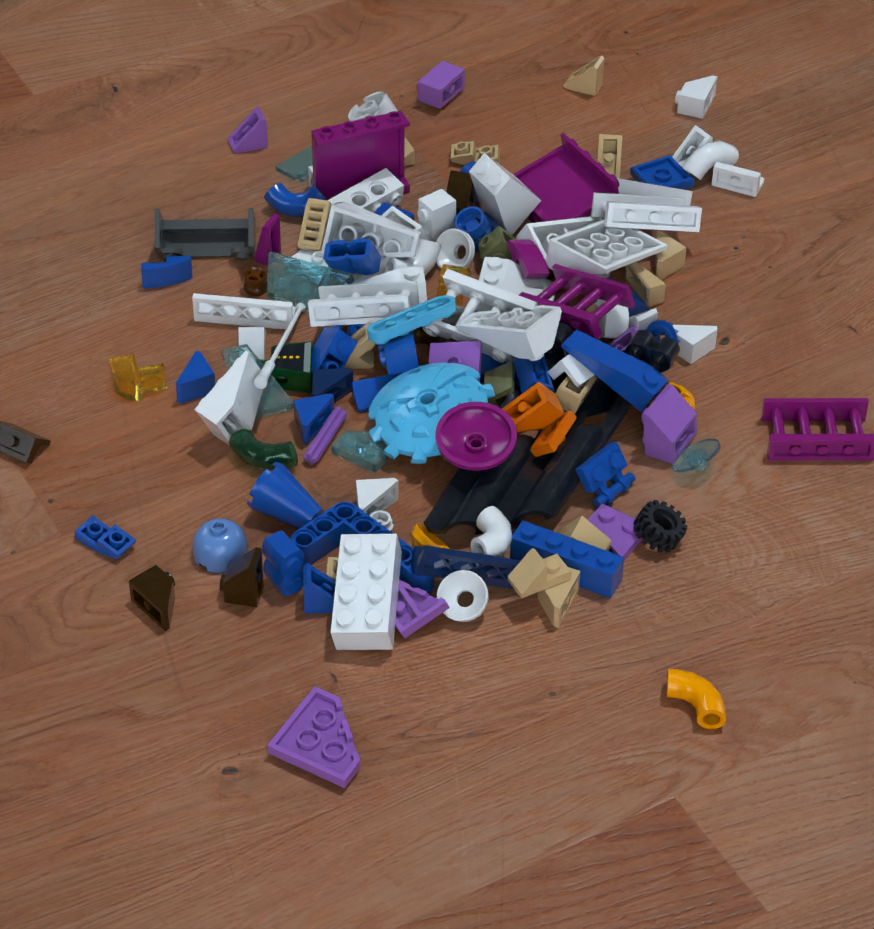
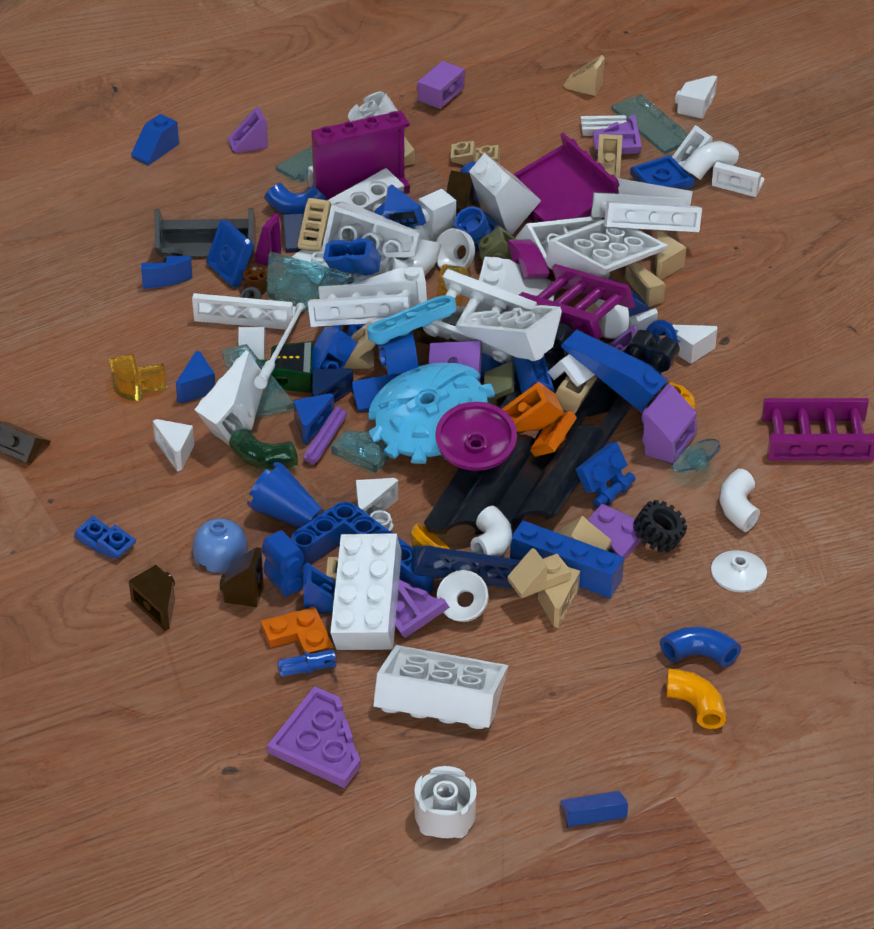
none -> blue slope [131,114,179,166]
none -> white slope [152,419,194,472]
none -> blue plate [206,220,254,287]
none -> dark grey hinge [240,286,261,299]
none -> orange plate [261,606,333,654]
none -> blue axle [277,649,336,676]
none -> dark blue slope [283,213,309,253]
none -> white slope [373,645,508,729]
none -> blue slope [384,184,426,227]
none -> white brick [414,766,477,838]
none -> blue slope [560,791,628,827]
none -> white tile [580,115,626,136]
none -> medium lavender wing [592,115,642,155]
none -> clear light blue windscreen [611,94,689,155]
none -> blue cylinder [660,626,741,667]
none -> white dish [711,550,767,593]
none -> white cylinder [720,468,760,532]

